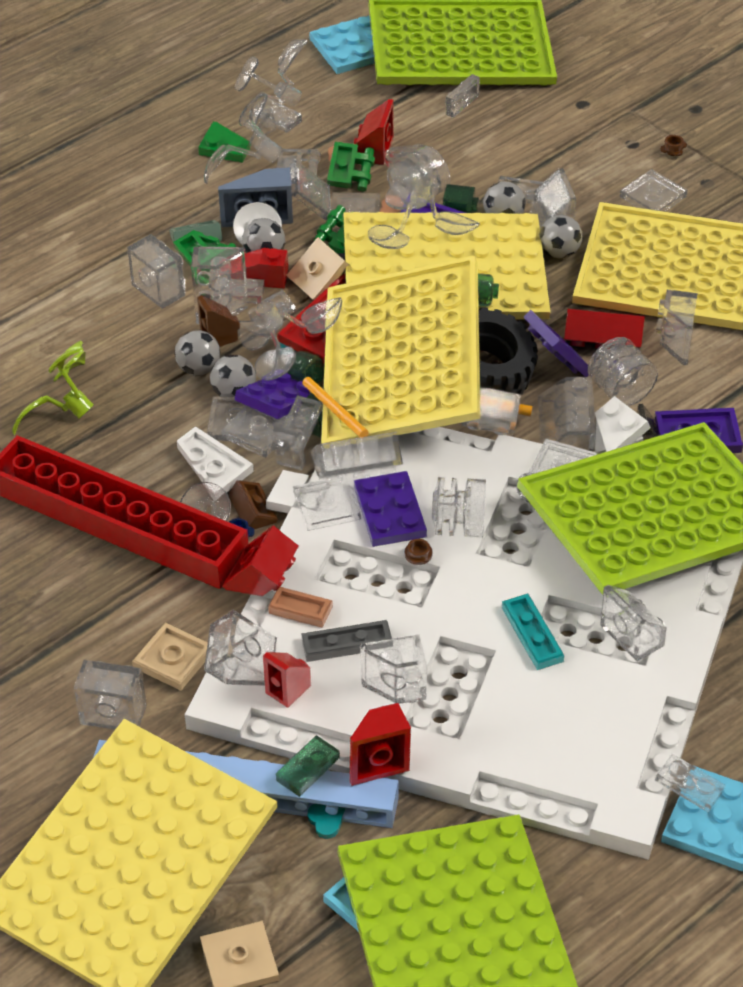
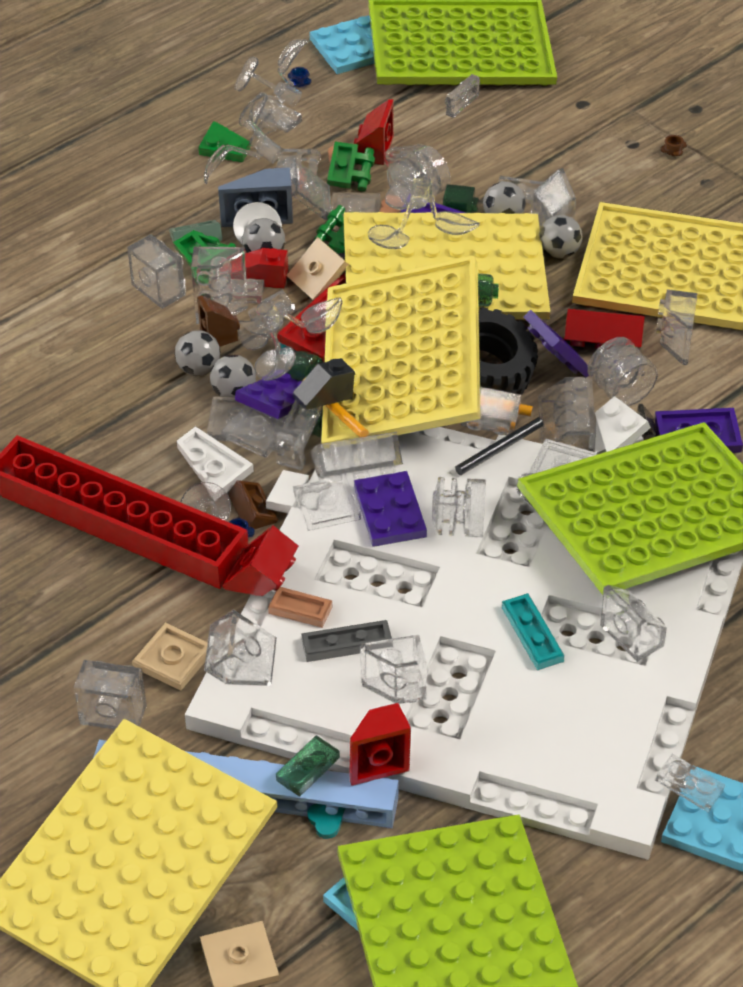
lime plant [12,341,94,435] -> none
red slope [263,652,311,708] -> none
reddish brown plate [404,539,433,565] -> none
clear plate [620,169,688,212] -> none
none -> clear blue plate [288,67,312,87]
none -> black slope [293,358,355,410]
none -> black bar [455,417,544,475]

